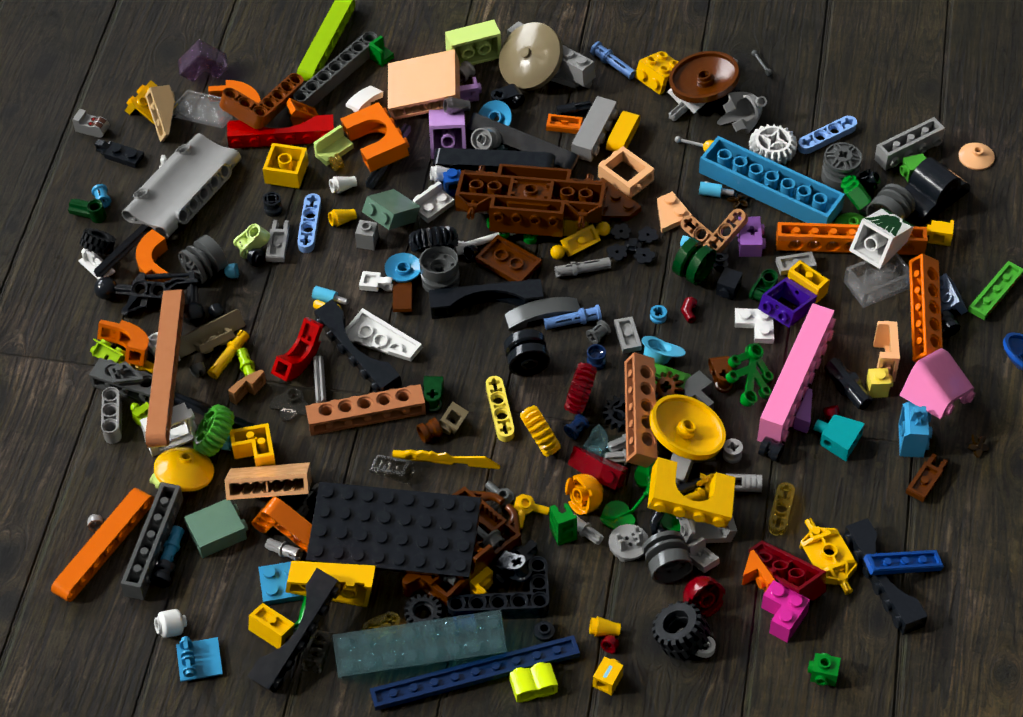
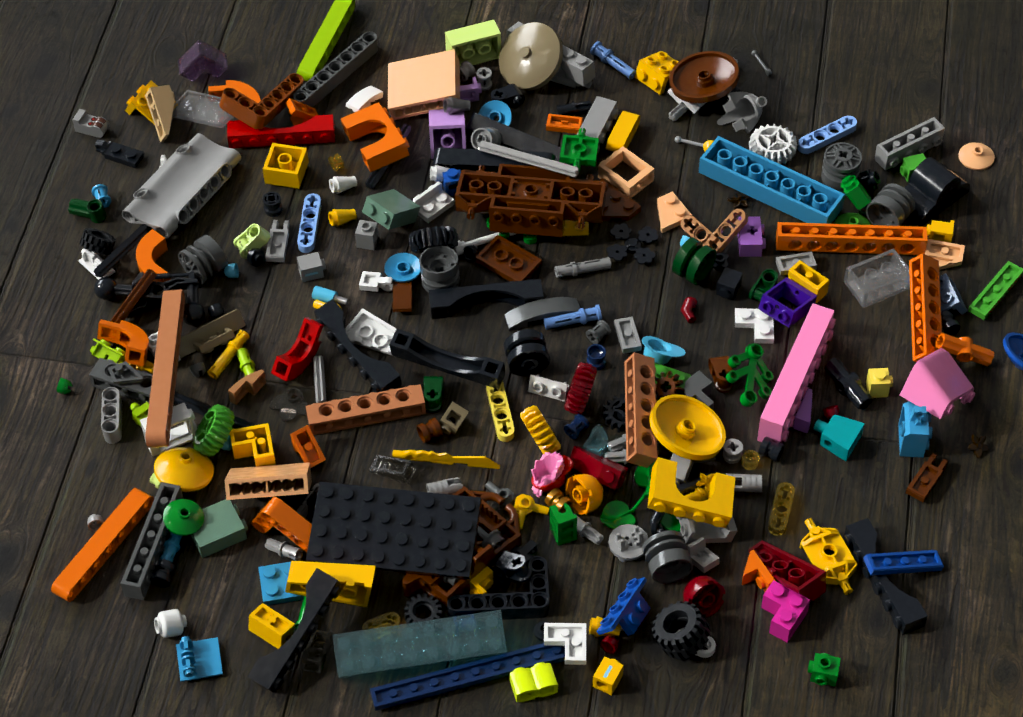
yellowish green panel [314,125,354,166] -> none
green panel [369,36,394,67] -> none
yellow plate [550,222,611,260] -> none
dark azure bush [650,305,667,324] -> none
medium azure piece [699,181,734,198] -> none
white slope [849,208,914,269] -> none
light nougat panel [873,321,900,382] -> none
none -> green hinge [57,378,72,394]
none -> reddish brown axle [110,269,157,323]
none -> green dish [163,499,204,536]
none -> orange slope [290,425,326,468]
none -> light grey brick [297,252,326,282]
none -> black arch [389,329,506,389]
none -> light grey hinge [426,477,464,495]
none -> light grey bush [476,67,492,91]
none -> light grey axle [479,141,579,178]
none -> white hinge [528,375,570,402]
none -> bright pink hair [531,451,574,498]
none -> white plate [544,623,586,665]
none -> pearl gold wheel [545,488,573,513]
none -> green plate [559,128,599,171]
none -> blue bracket [596,577,651,636]
none -> clear yellow bush [741,450,760,470]
none -> light nougat wing [925,239,965,270]
none -> orange piece [935,333,994,366]

